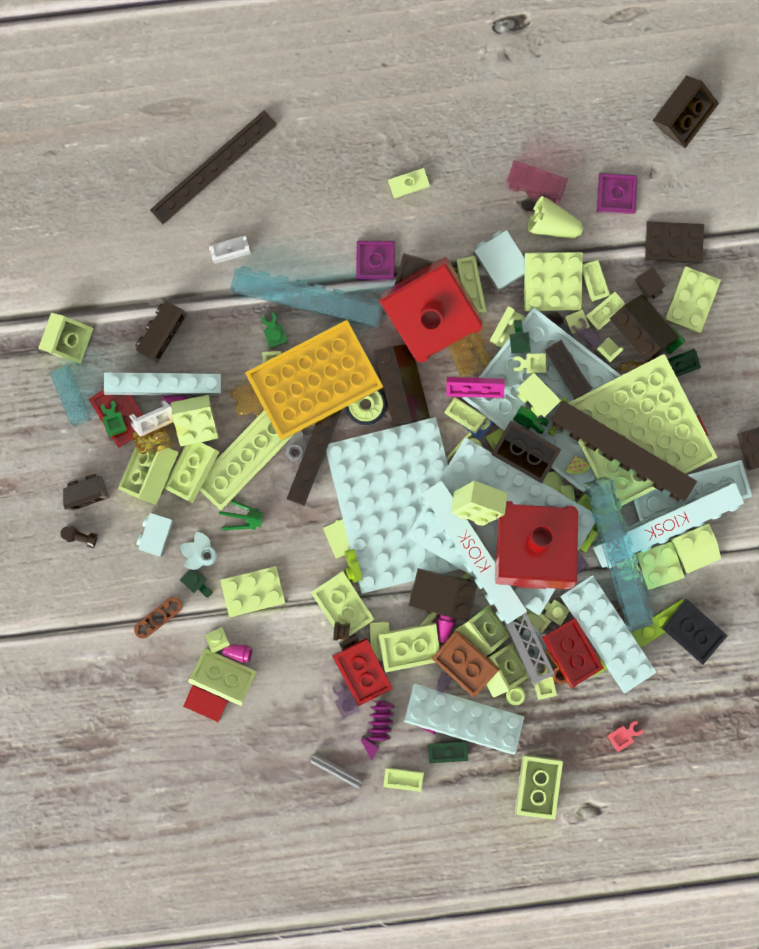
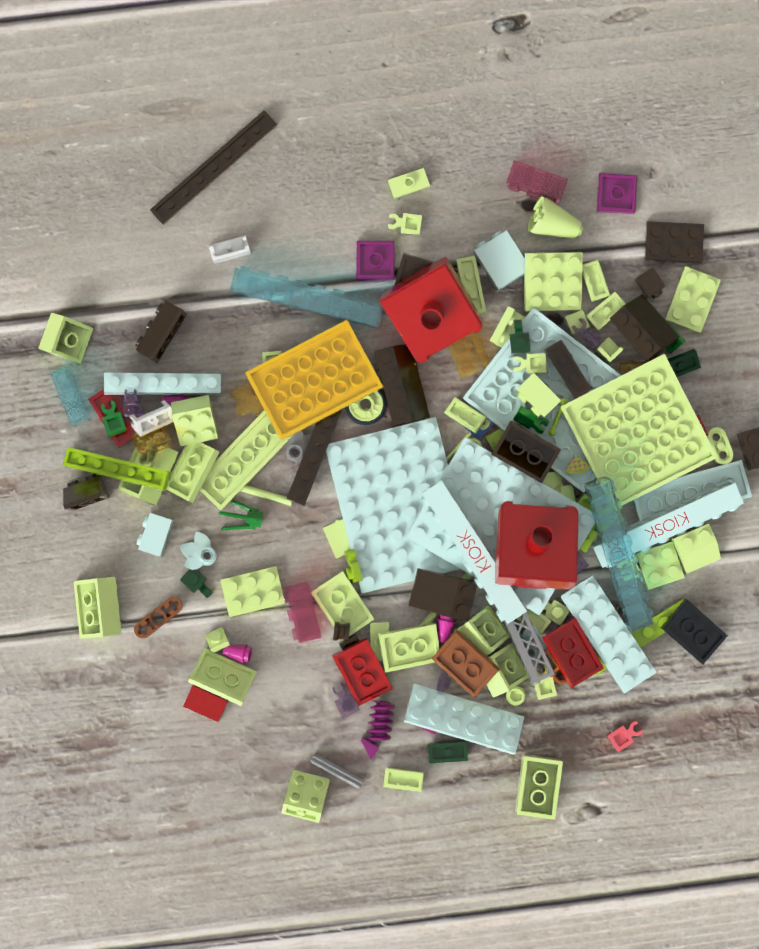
dark brown leg [60,526,98,549] -> none
green plate [262,313,288,349] -> none
dark pink plate [446,377,505,398] -> none
yellowish green brick [451,481,508,525] -> none
dark brown brick [550,400,697,502] -> none
dark brown slope [652,75,719,148] -> none
none -> lime plate [62,447,171,491]
none -> yellowish green slope [74,577,122,639]
none -> clear purple plate [122,389,144,417]
none -> yellowish green bar [241,485,292,506]
none -> yellowish green bracket [282,770,330,823]
none -> clear pink brick [283,581,322,643]
none -> yellowish green plate [388,213,422,235]
none -> yellowish green plate [707,427,733,465]

